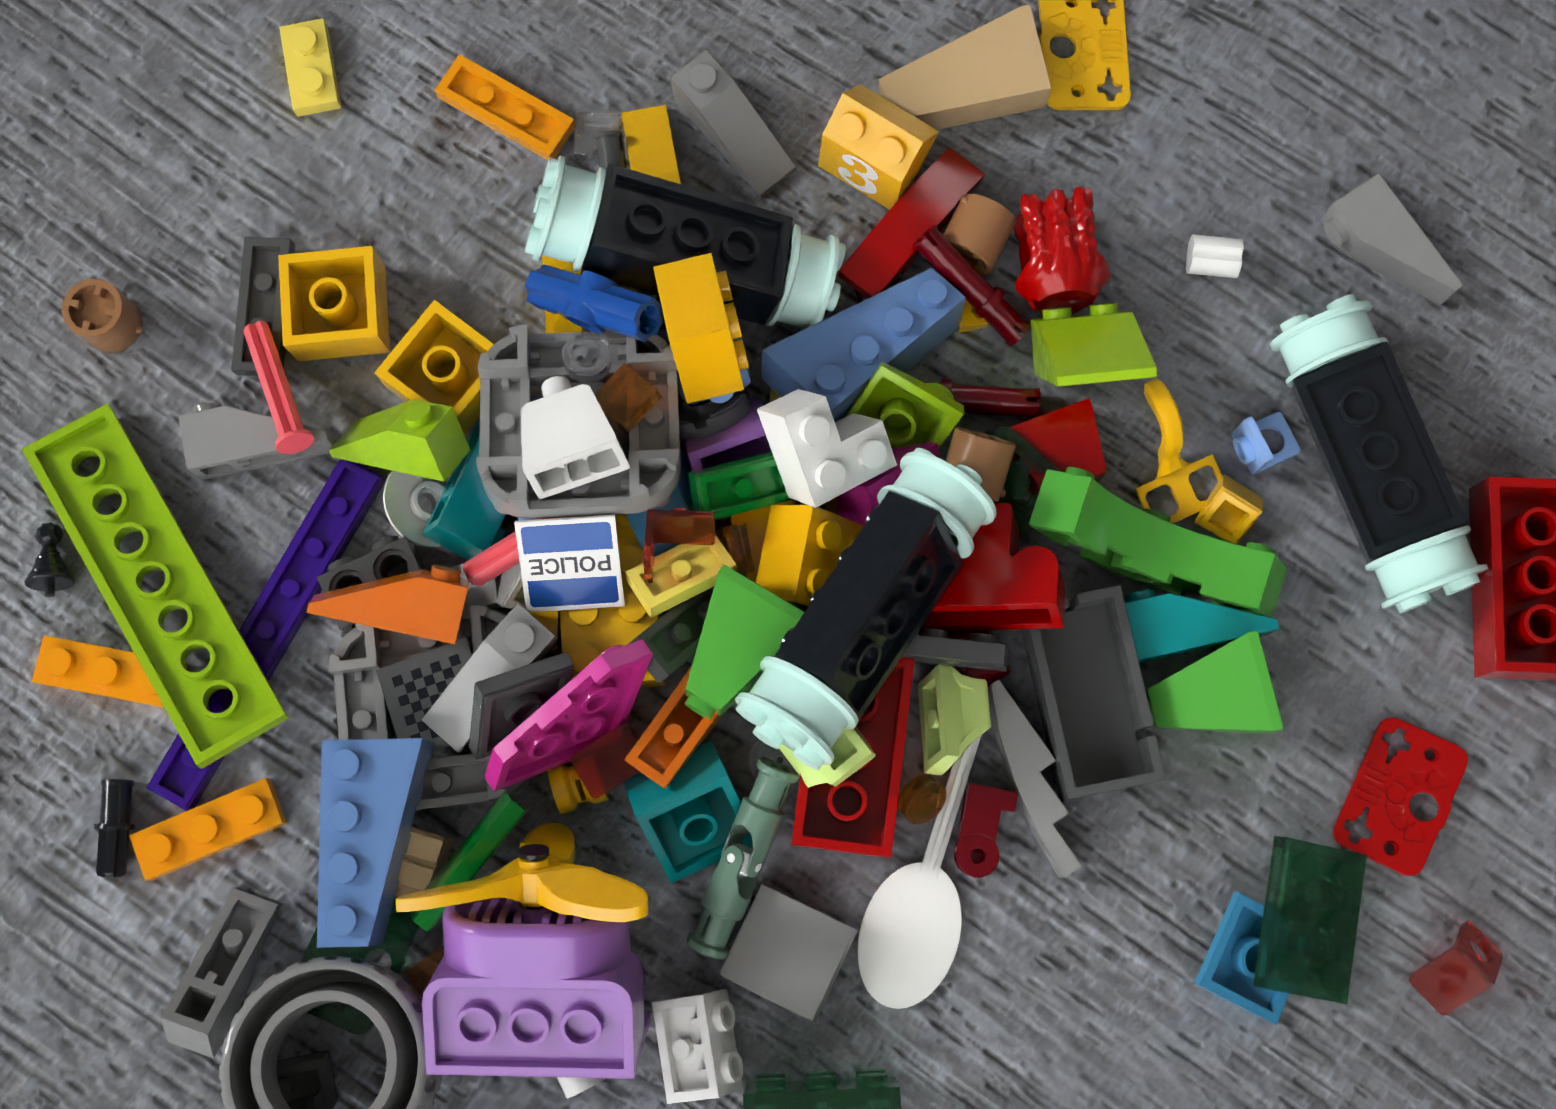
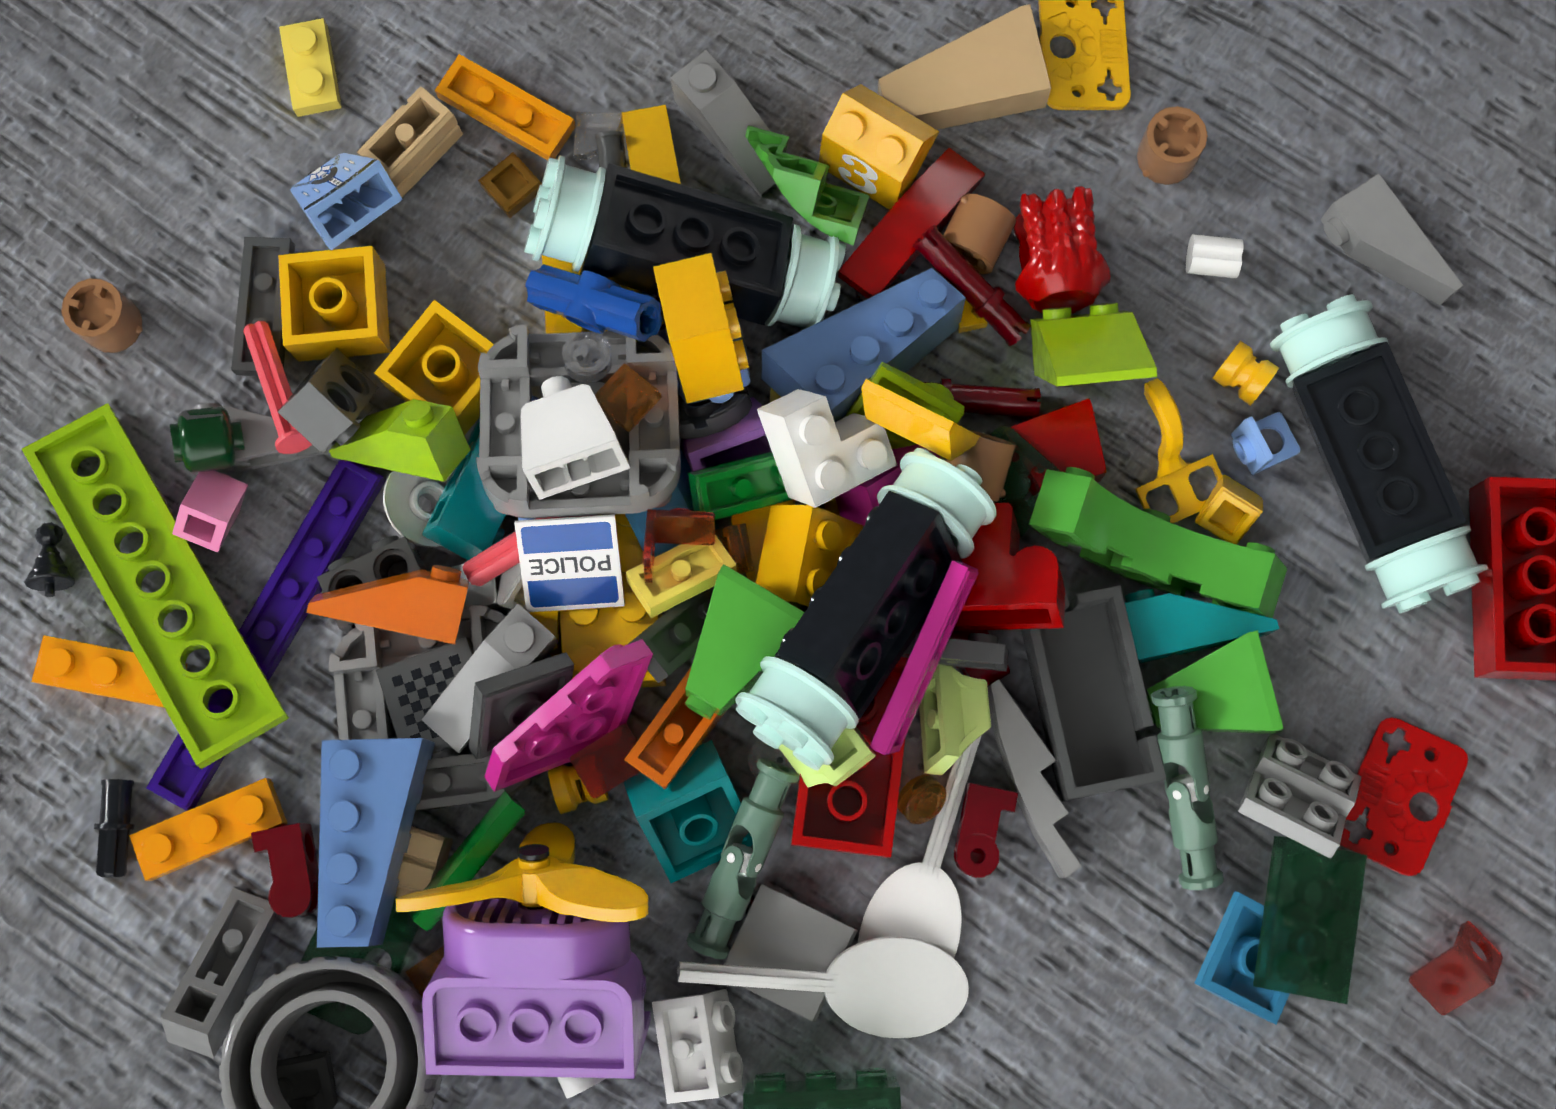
none -> dark green head [170,407,245,472]
none -> bright pink brick [172,470,248,553]
none -> dark red leg [251,823,319,918]
none -> dark grey brick [278,348,379,453]
none -> light blue torso [290,153,403,250]
none -> tan brick [357,86,463,198]
none -> pearl gold tile [478,152,542,218]
none -> white piece [677,937,969,1038]
none -> bright green slope [745,125,870,246]
none -> yellow slope [861,379,980,461]
none -> dark pink tile [869,560,979,755]
none -> medium nougat piece [1137,106,1208,185]
none -> sand green piece [1151,686,1224,890]
none -> yellow wheel [1212,340,1279,406]
none -> light grey slope [1238,734,1361,859]

